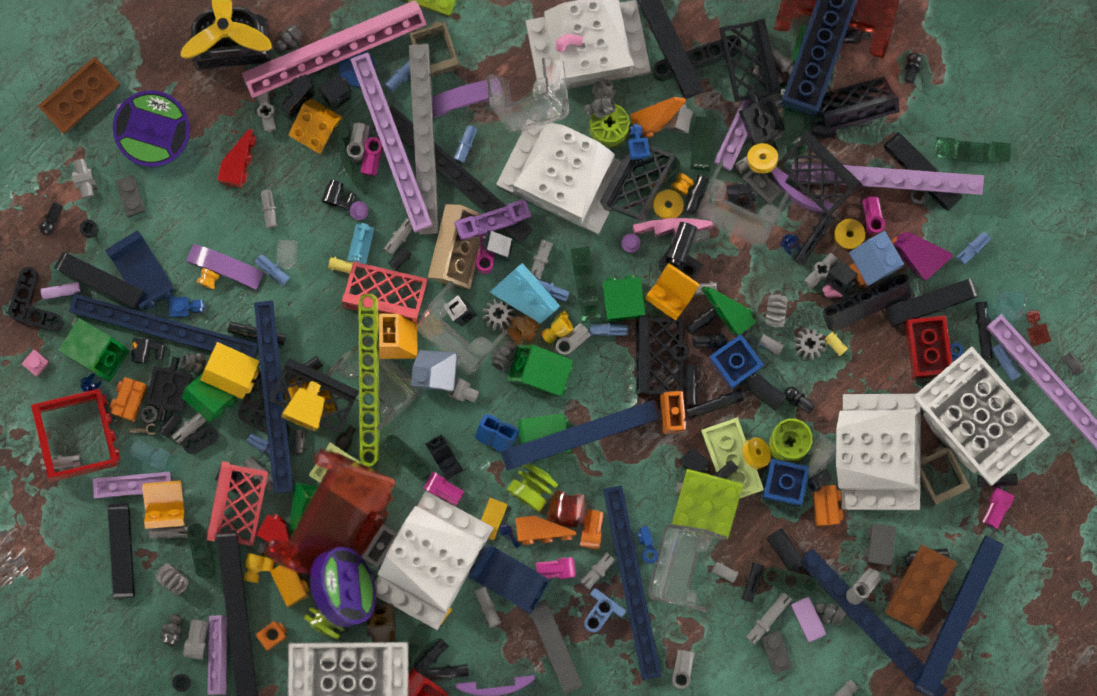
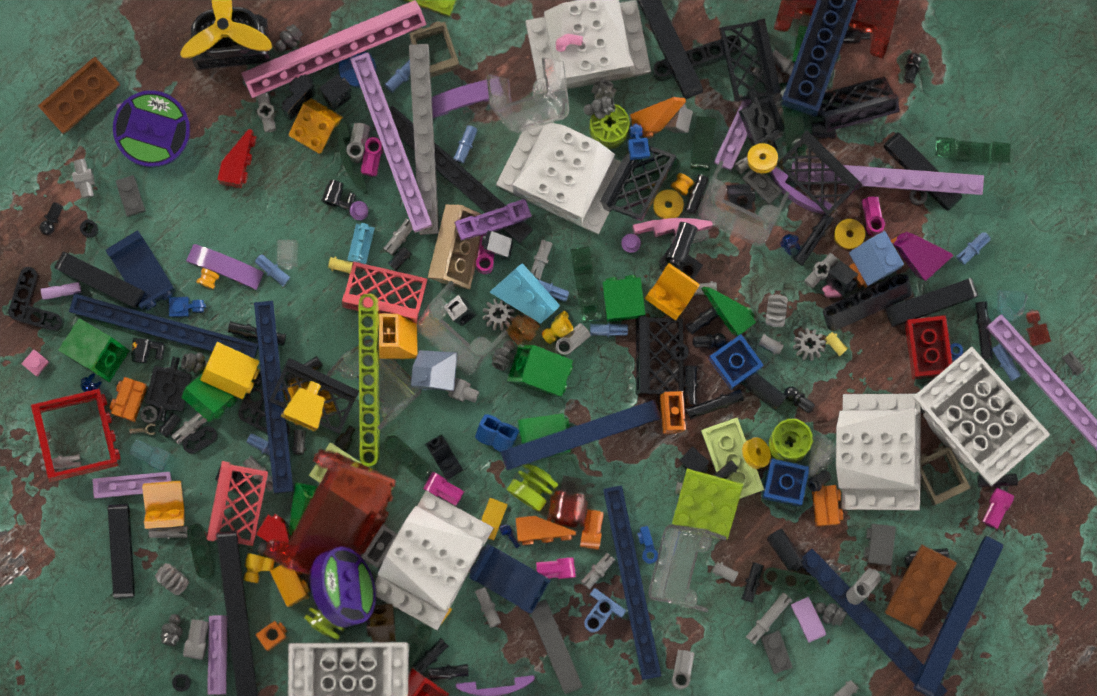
light grey axle [261,190,278,229] -> none
none -> clear smoke plate [559,475,595,498]

